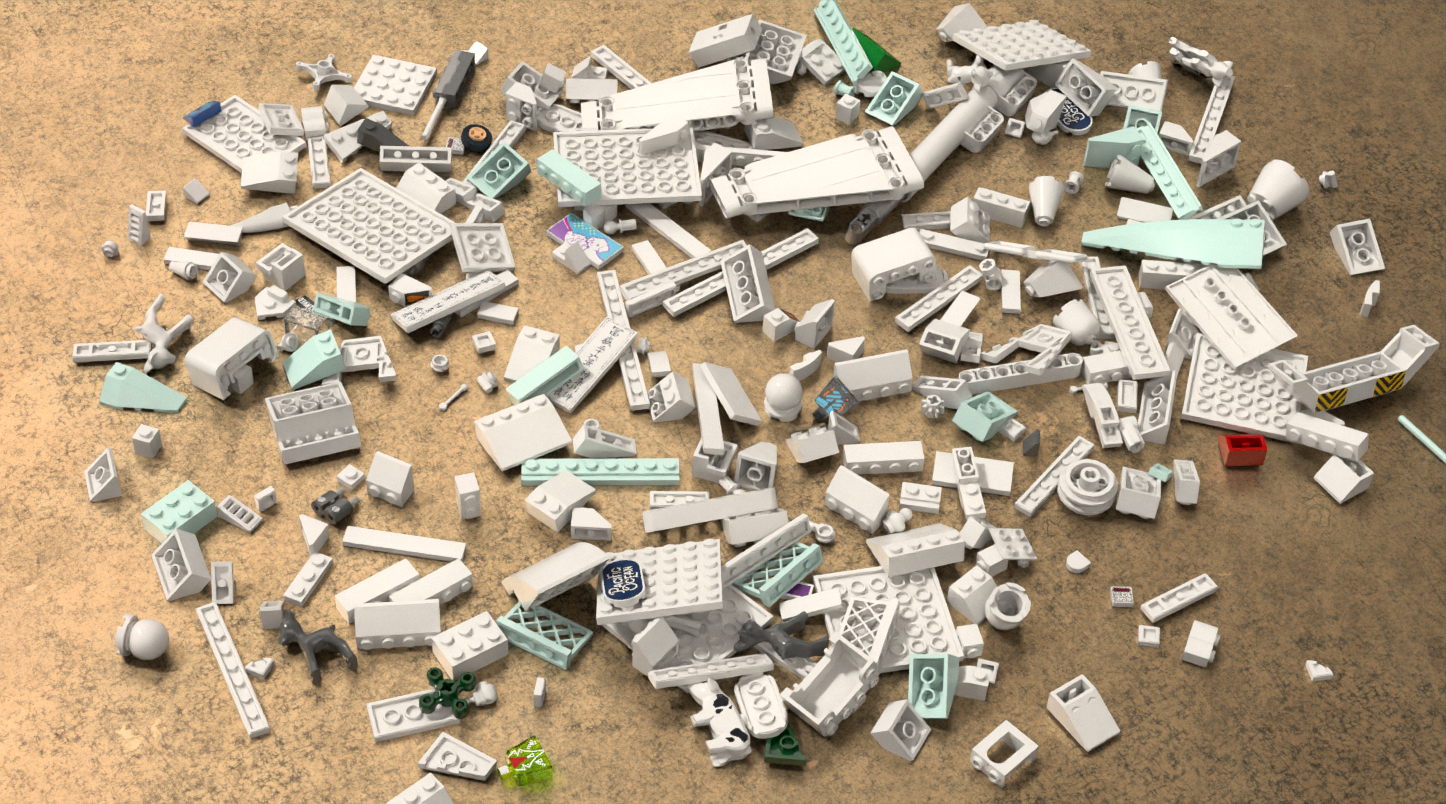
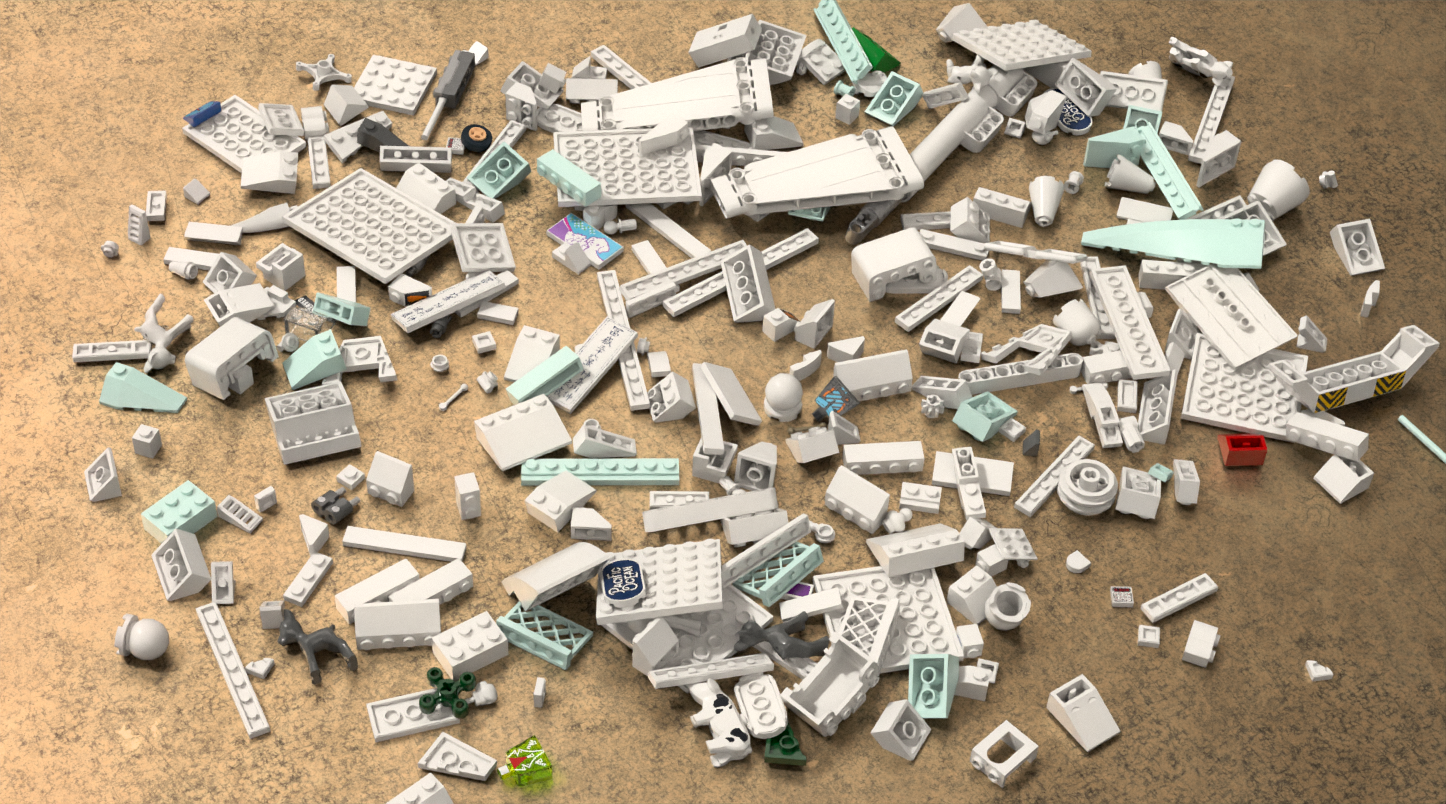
none -> white slope [204,283,275,327]
none -> white slope [1297,315,1327,353]

